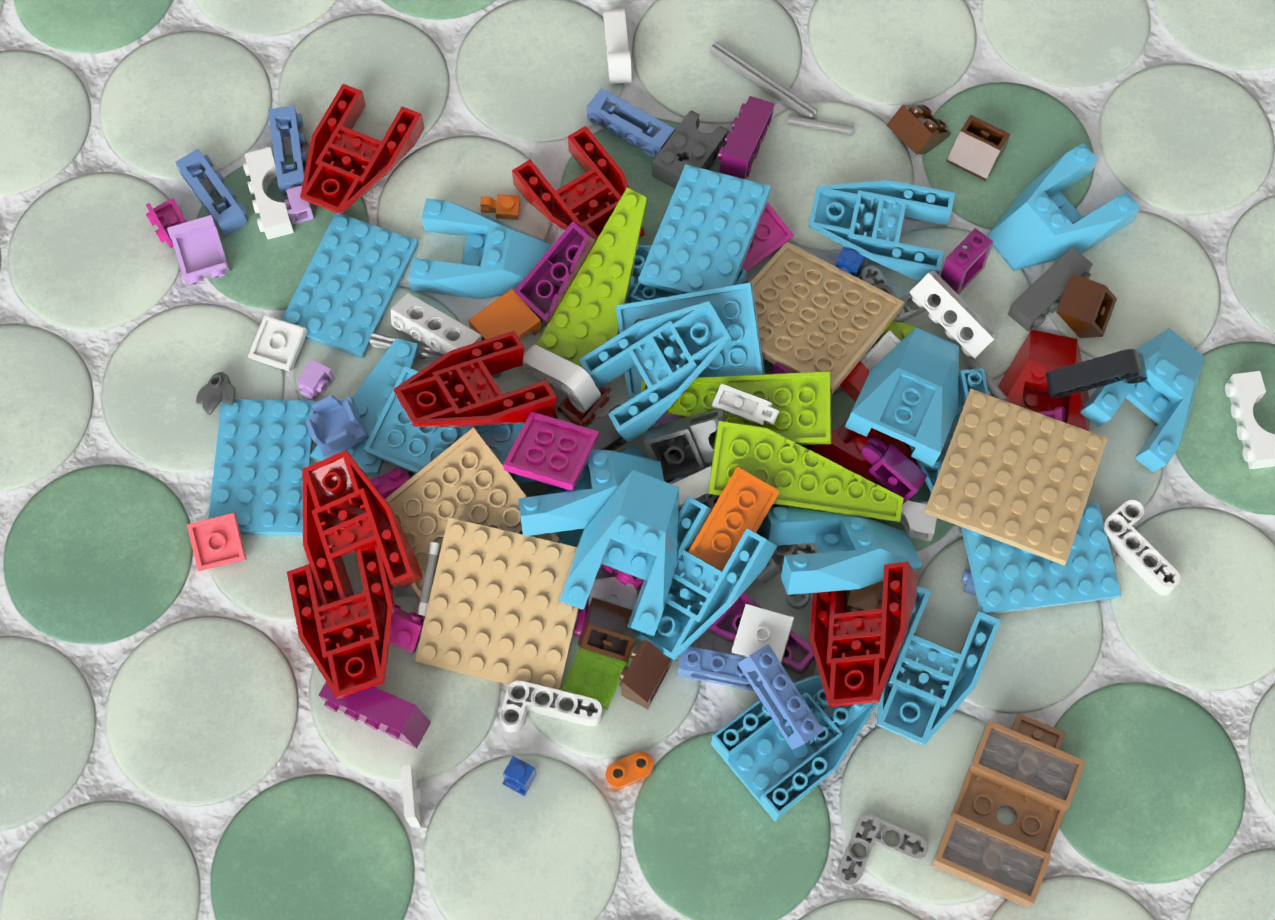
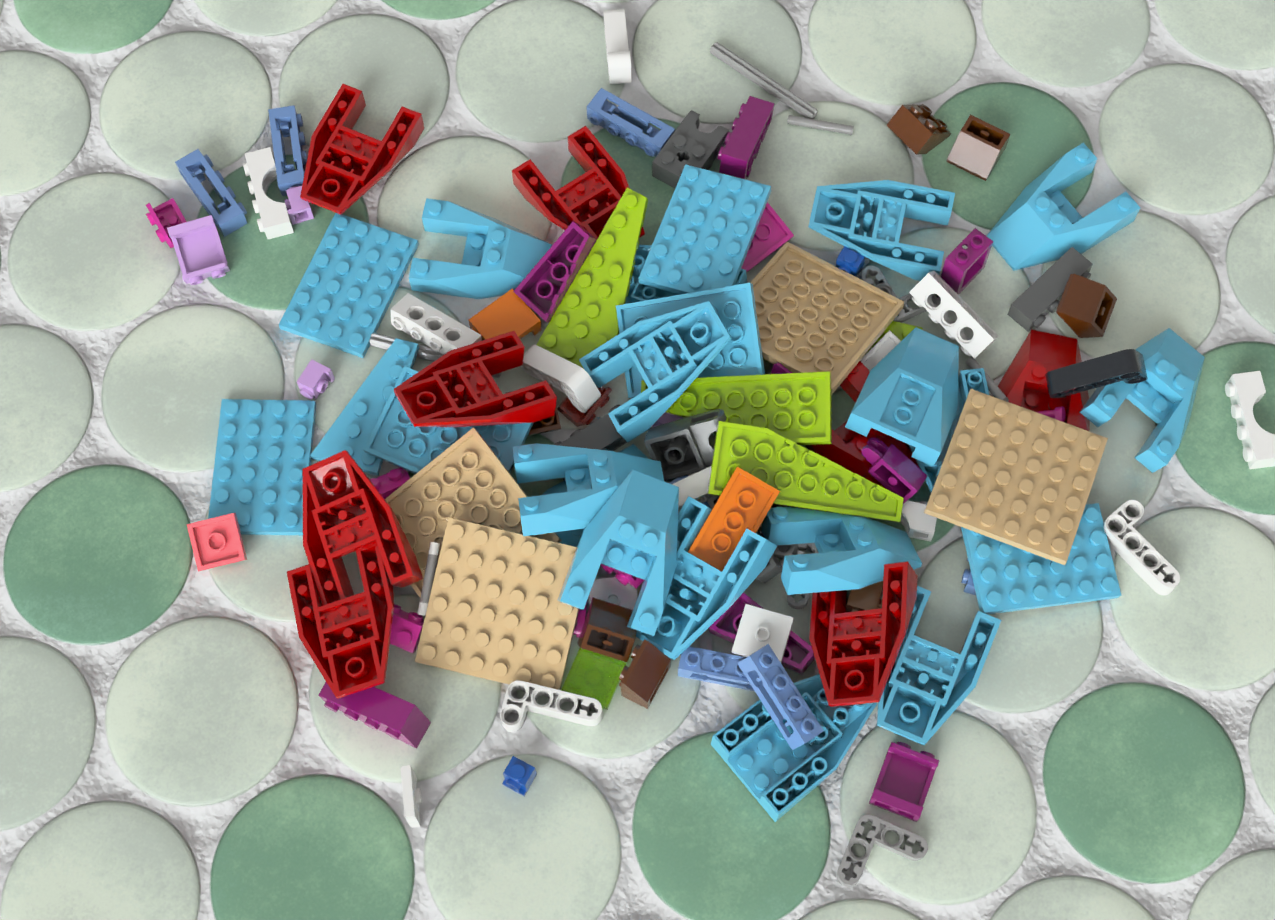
dark grey plate [196,372,236,415] -> none
white plate [248,315,308,372] -> none
medium blue panel [305,395,369,458] -> none
orange plate [480,194,520,220] -> none
dark pink plate [503,412,599,491] -> none
orange plate [606,751,654,789] -> none
white hinge [712,384,779,426] -> none
piece [931,713,1086,908] -> none
none -> magenta panel [869,742,939,822]

